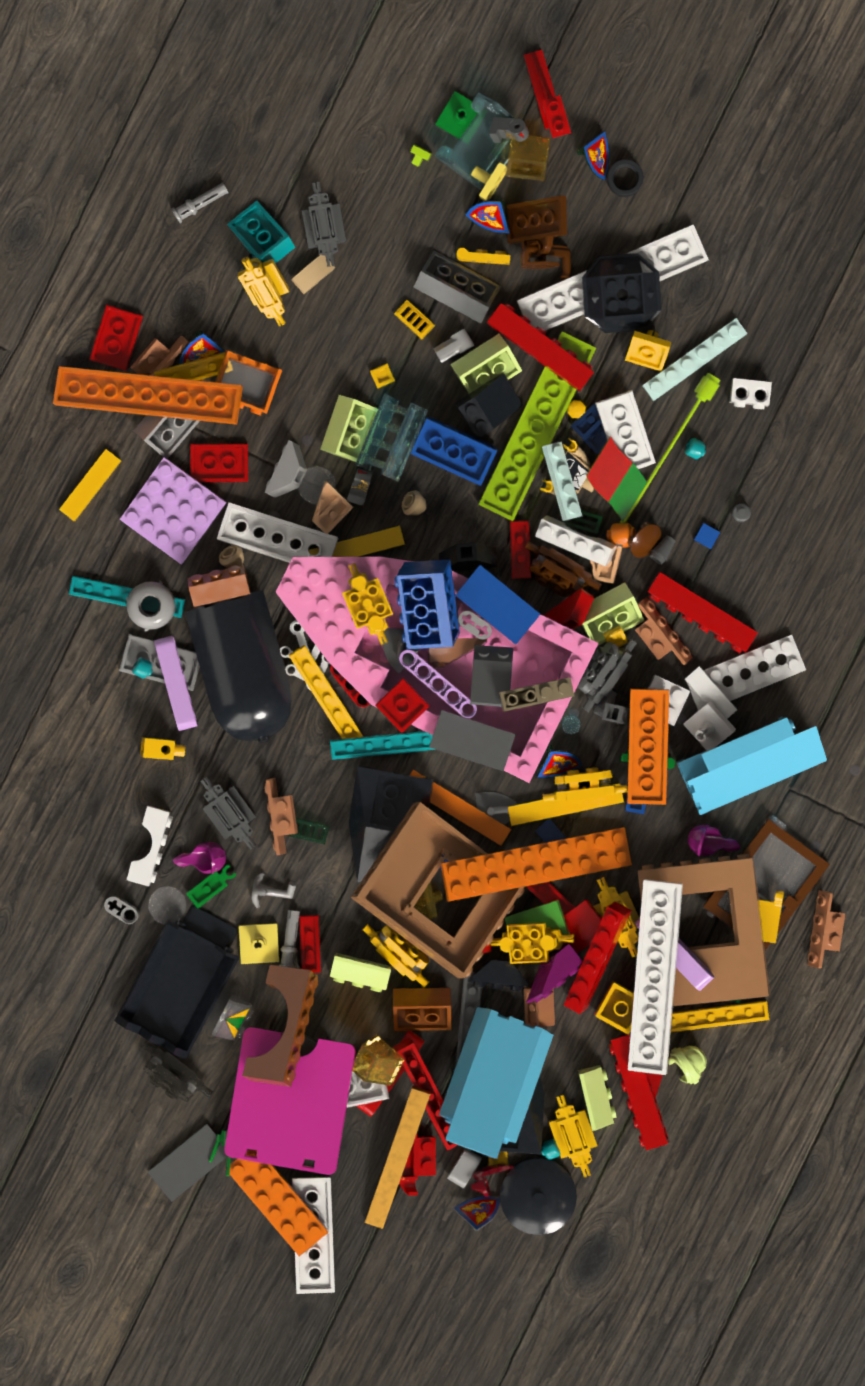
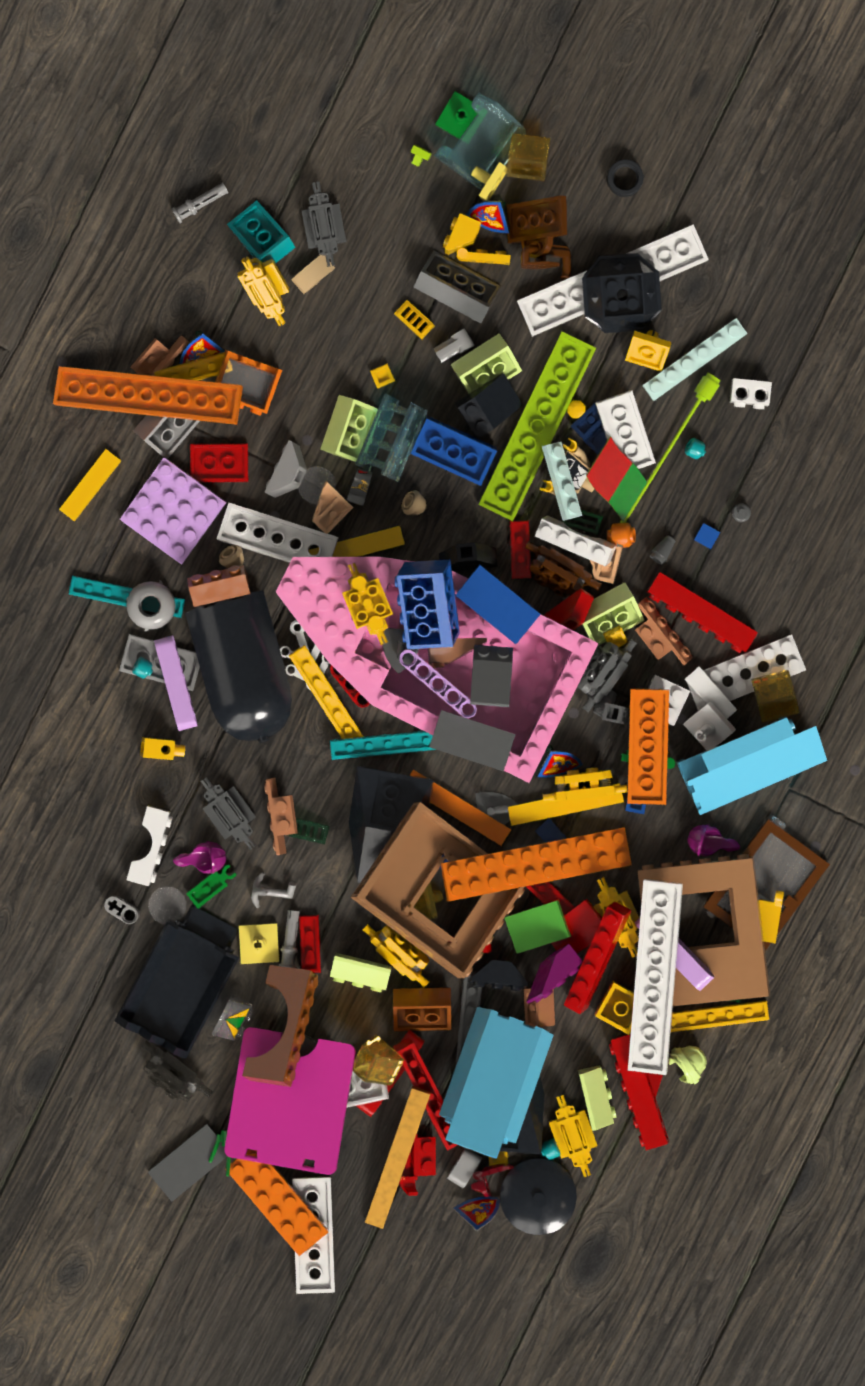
red tile [89,305,144,371] -> none
red tile [375,678,430,733] -> none
light grey beam [458,611,492,640] -> none
red brick [487,303,594,392] -> none
dark grey leg [489,117,529,143] -> none
yellow piece [491,923,574,964] -> none
dark tan slope [499,677,574,712] -> none
red piece [524,50,571,139] -> none
clear light blue tile [561,715,581,734] -> none
shield [577,131,609,180] -> none
reddish brown dish [628,522,661,558] -> none
nougat bracket [807,890,845,968] -> none
none -> yellow slope [443,214,481,255]
none -> clear yellow slope [751,670,800,723]

